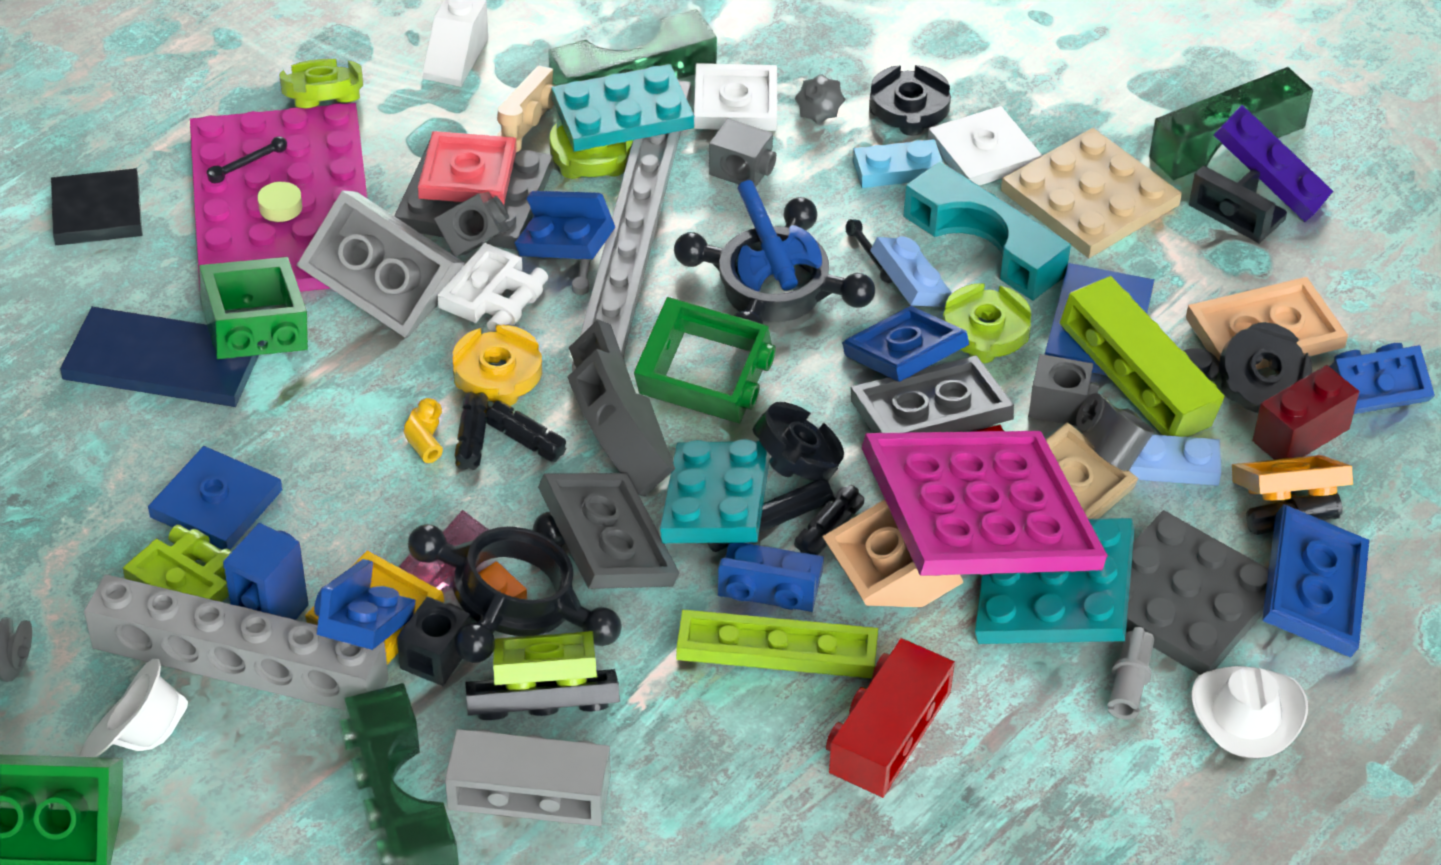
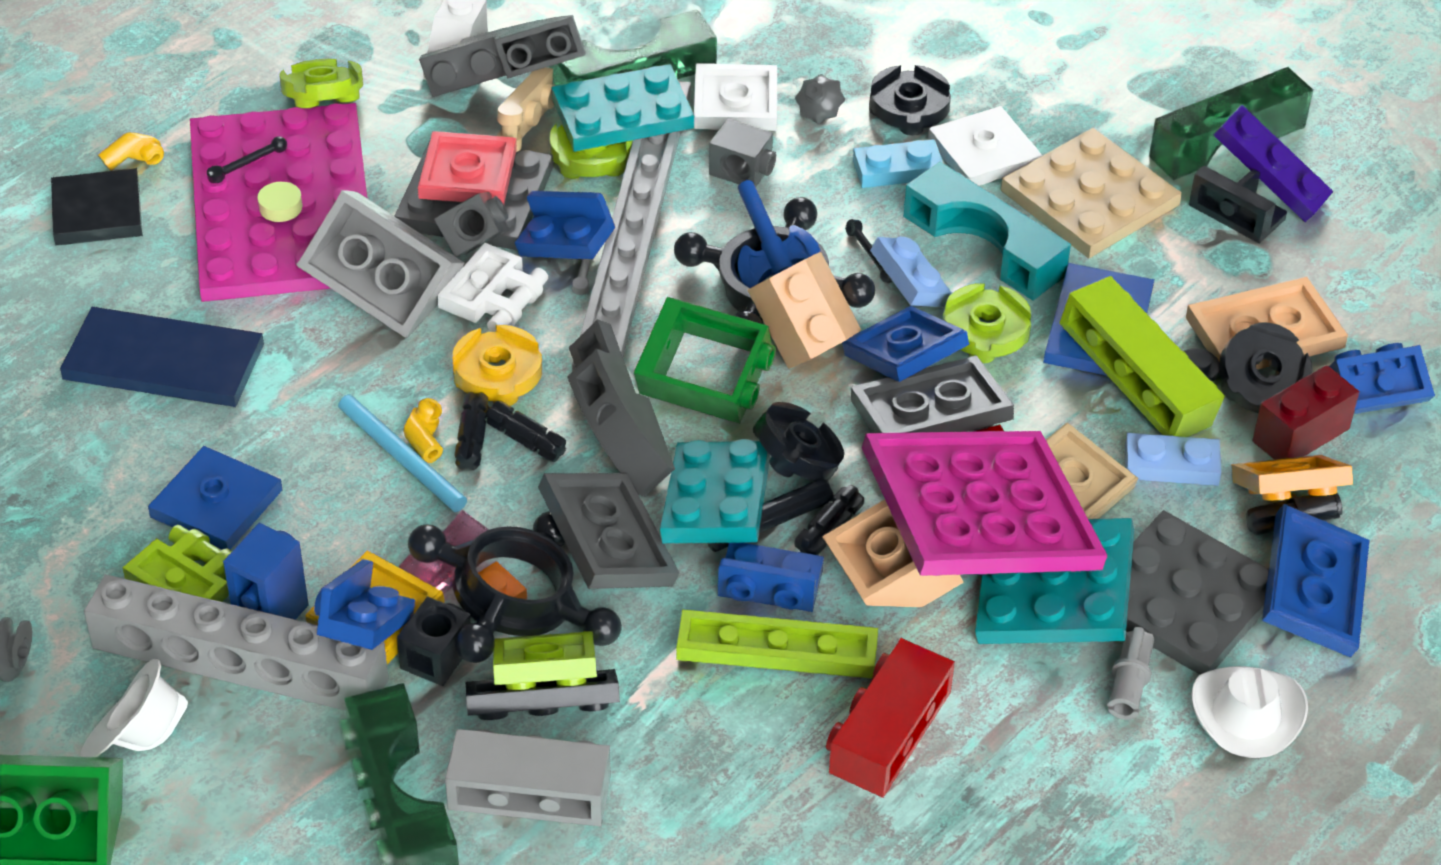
green window [199,257,308,359] -> none
dark grey brick [1028,354,1099,426] -> none
dark grey piece [1076,393,1154,471] -> none
none -> yellow arm [98,132,164,171]
none -> medium azure bar [338,394,467,512]
none -> dark grey slope [419,15,586,97]
none -> light nougat slope [747,251,861,369]

